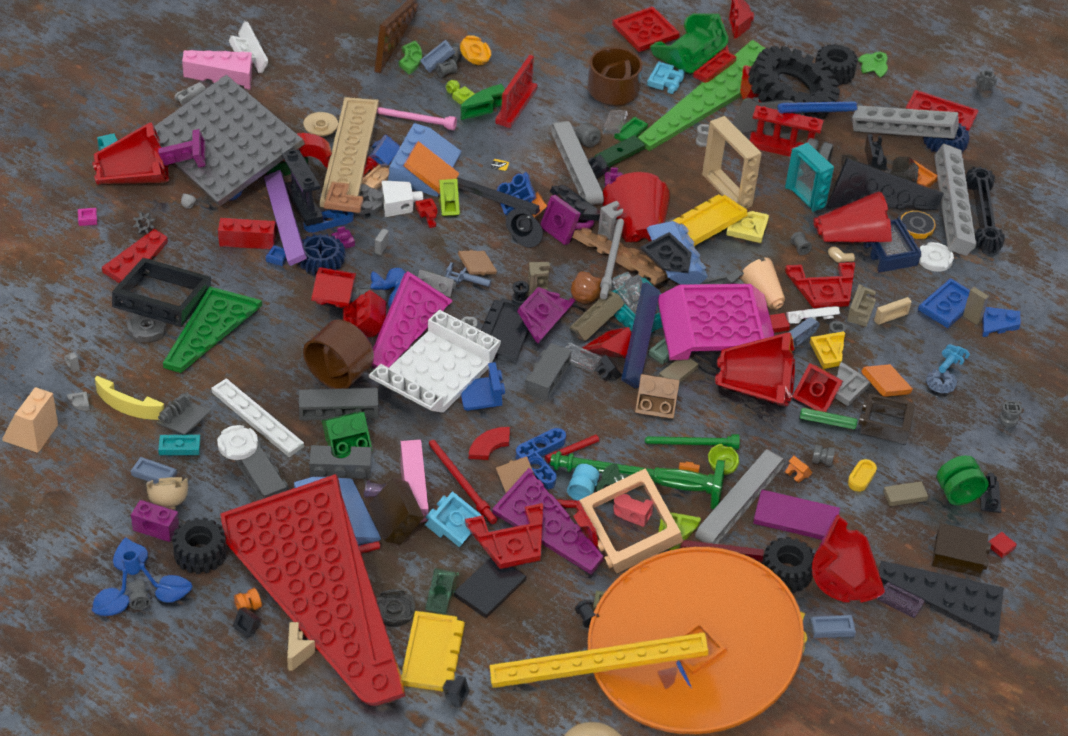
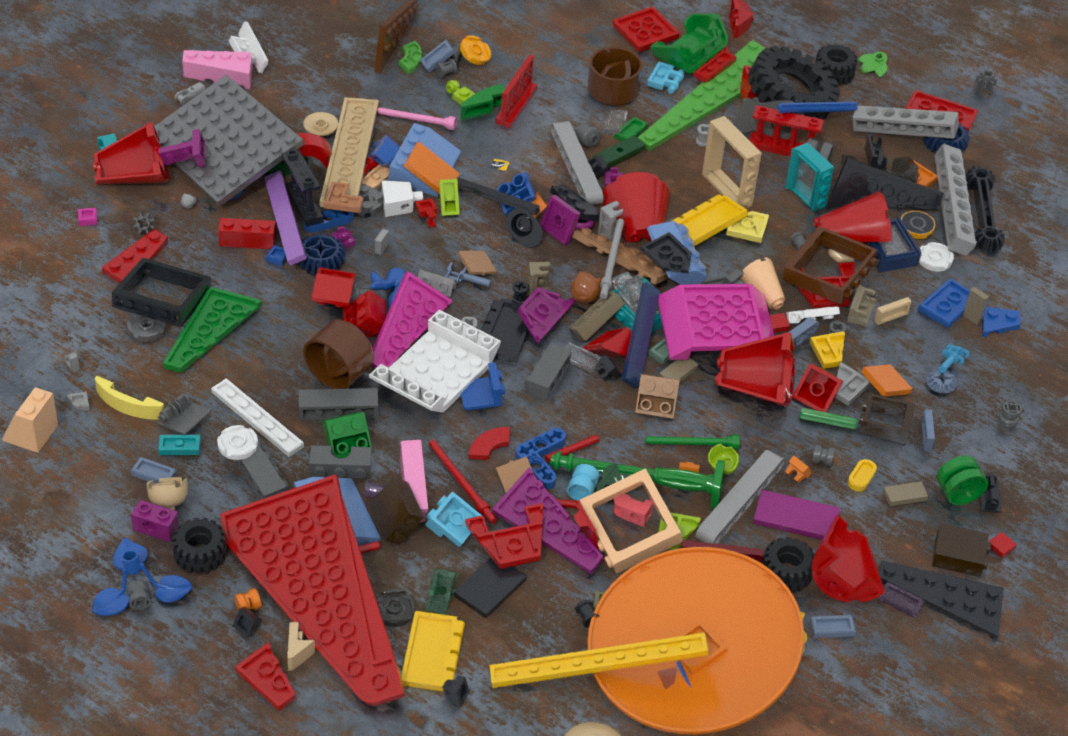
none -> red wing [235,642,296,711]
none -> reddish brown window [783,226,878,305]
none -> sand blue tile [921,409,935,452]

